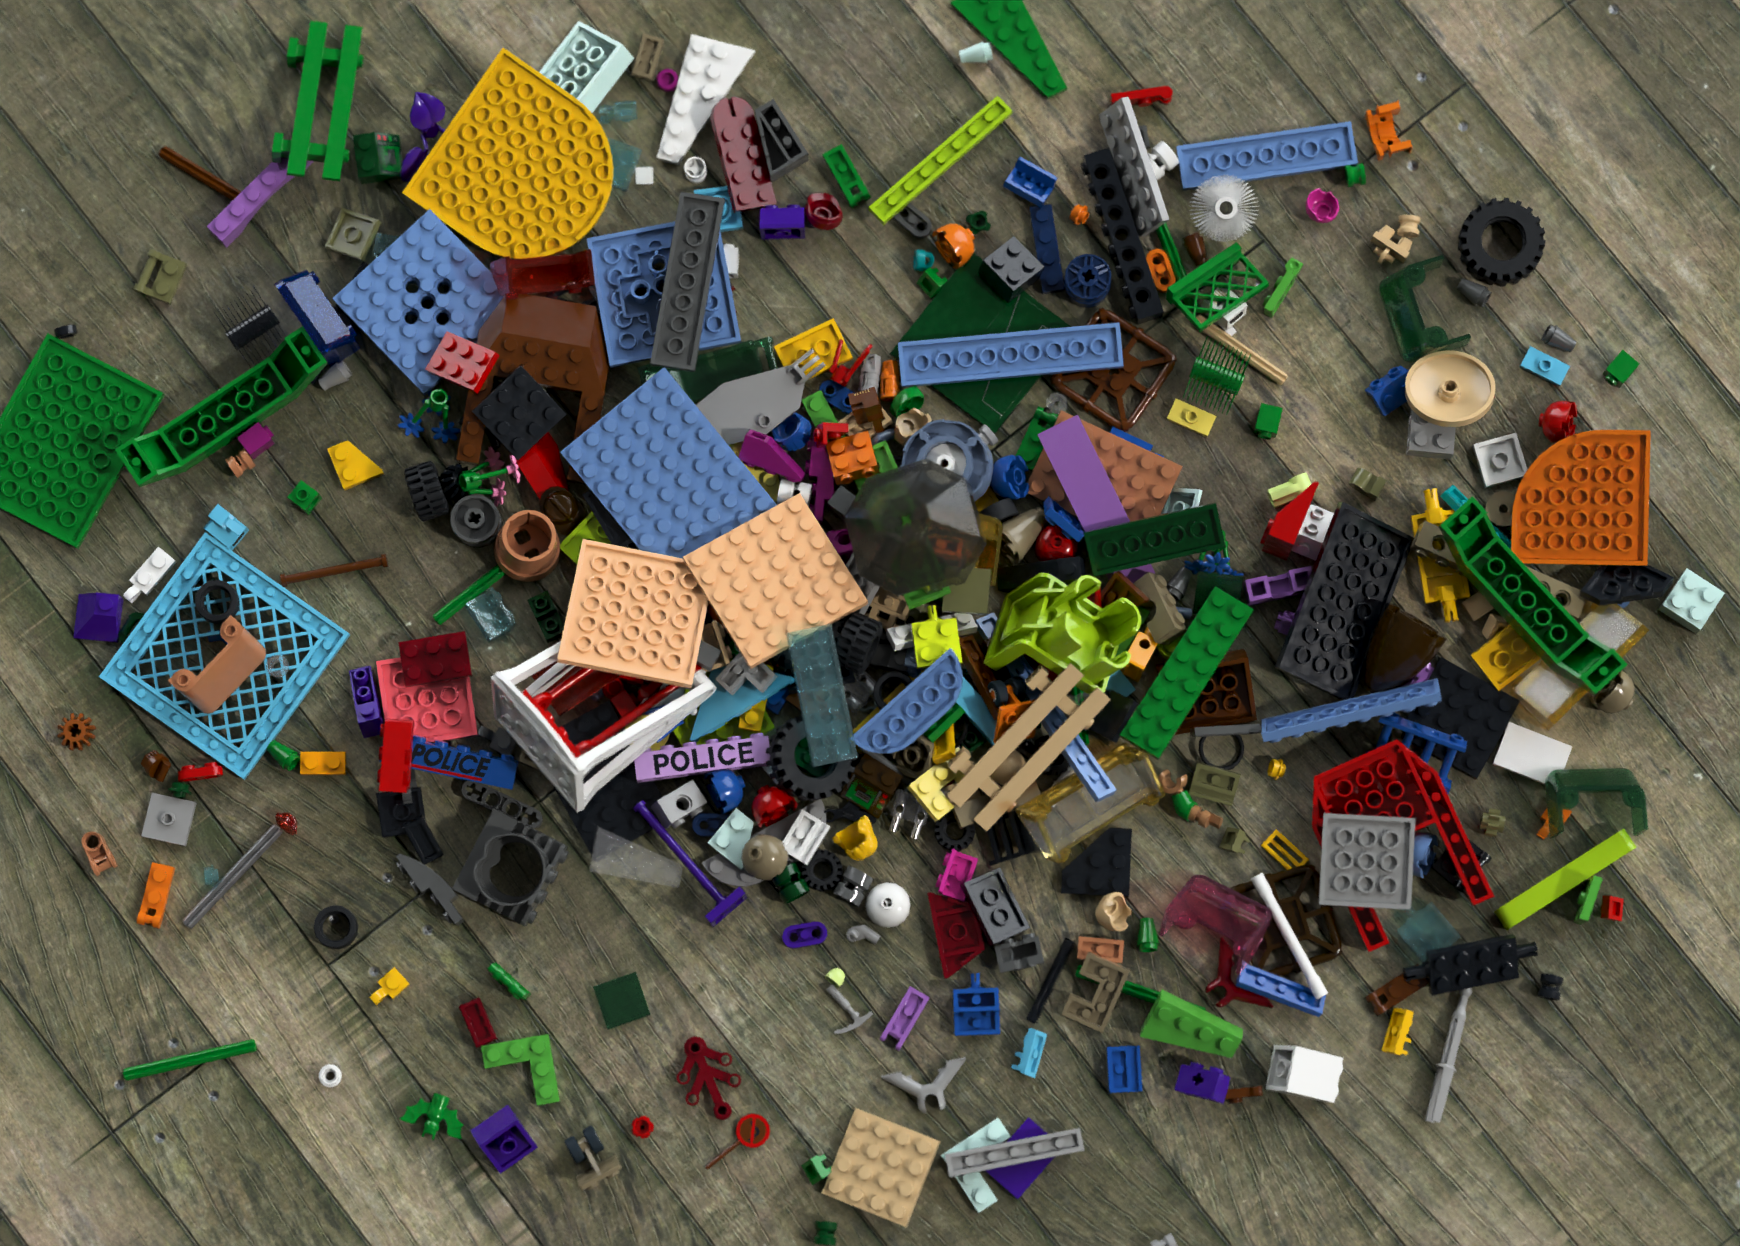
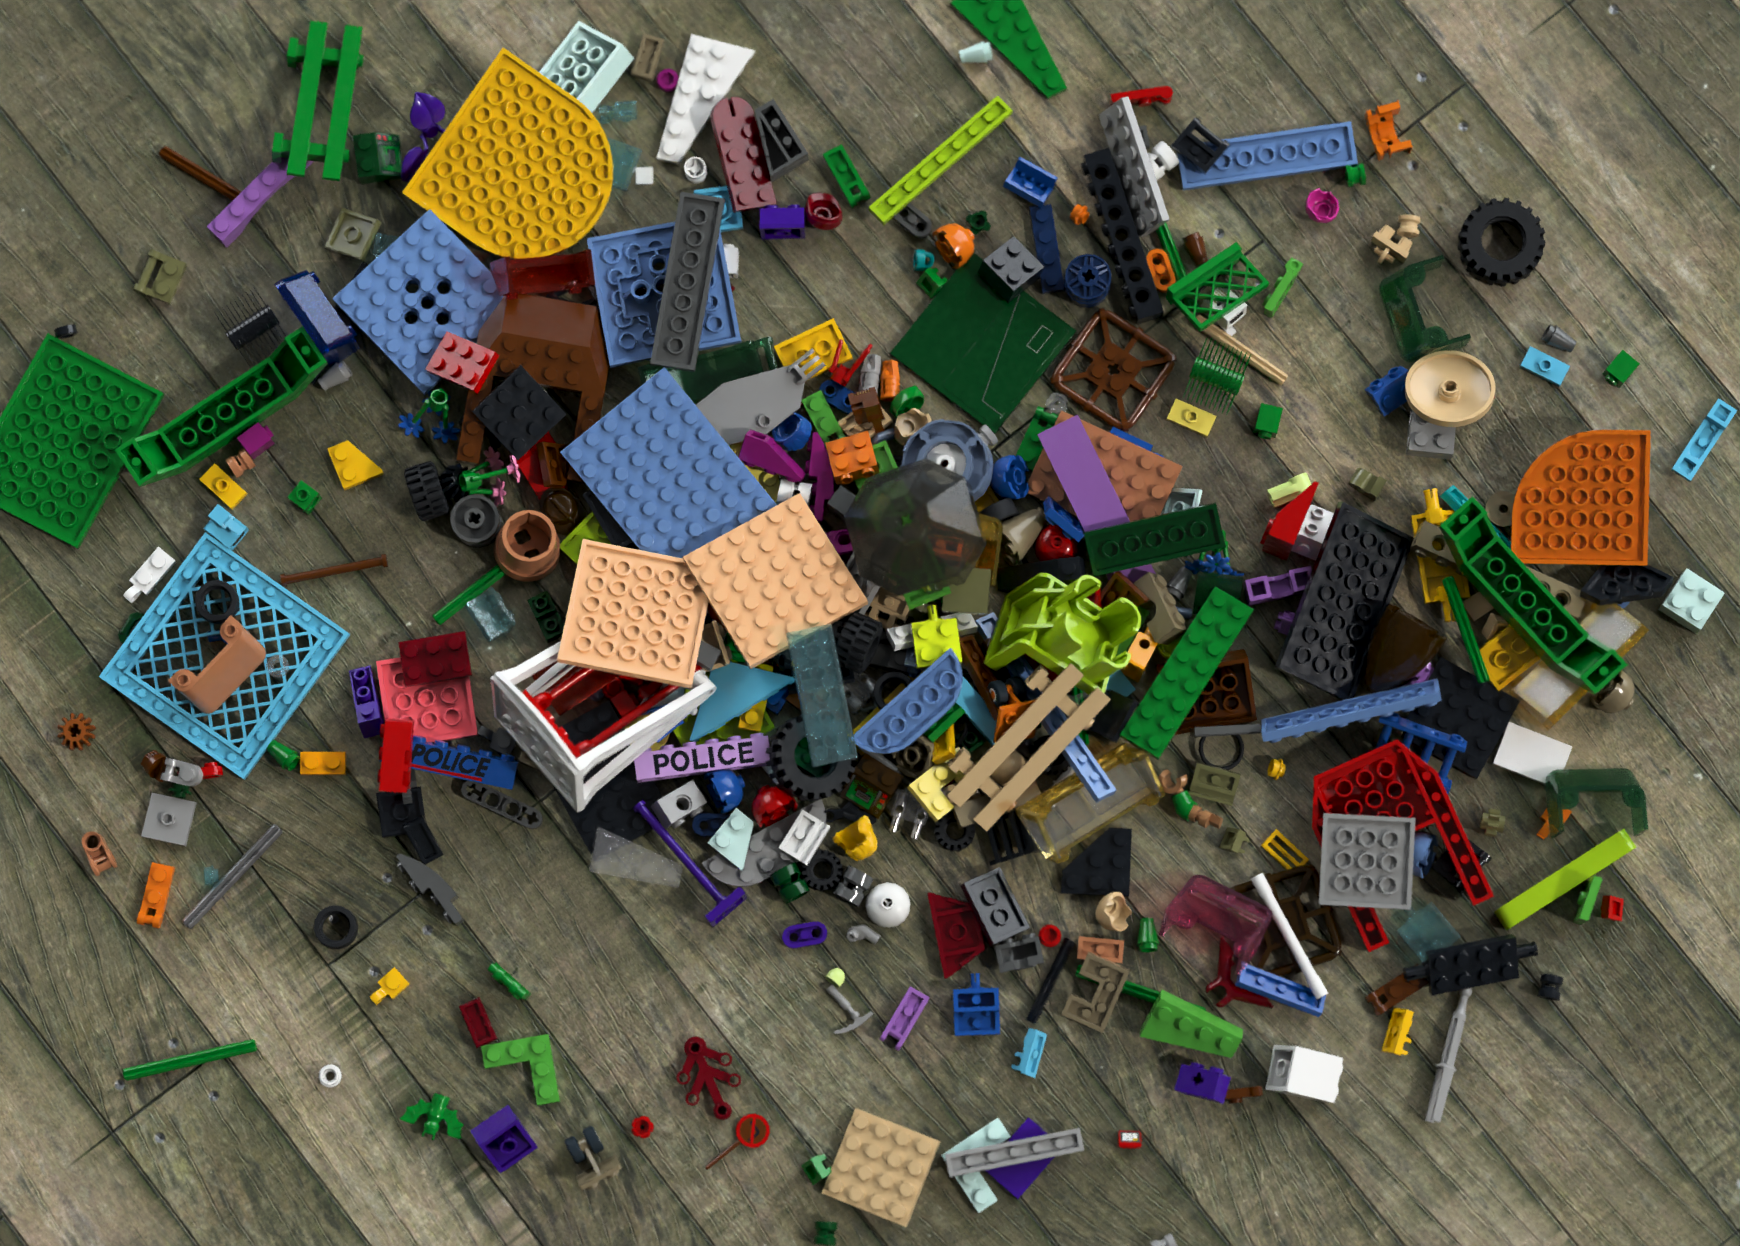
dark purple slope [73,592,124,643] -> none
clear red animal [275,812,298,835] -> none
dark grey hose [452,808,569,926] -> none
clear green tile [593,972,651,1030] -> none
light grey plate [715,652,778,695] -> none
dark tan cylinder [741,834,788,880] -> none
red bracket [813,422,849,448] -> none
light grey piece [881,1057,966,1114] -> none
medium blue plate [898,322,1124,388] -> none
dark pink bracket [935,849,978,902] -> none
blue plate [1106,1046,1143,1093] -> none
white piece [1189,174,1259,242] -> none
dark grey cone [1457,278,1492,307] -> none
white tile [1472,433,1527,488] -> none
red cylinder [1539,401,1577,443] -> none
none -> light grey plate [160,757,203,787]
none -> yellow plate [199,463,247,510]
none -> reddish brown wing [536,442,569,488]
none -> red plate [1039,924,1061,947]
none -> slope [1118,1131,1142,1149]
none -> black plate [1171,117,1231,174]
none -> green axle [1442,576,1490,684]
none -> medium azure slope [1671,398,1737,482]

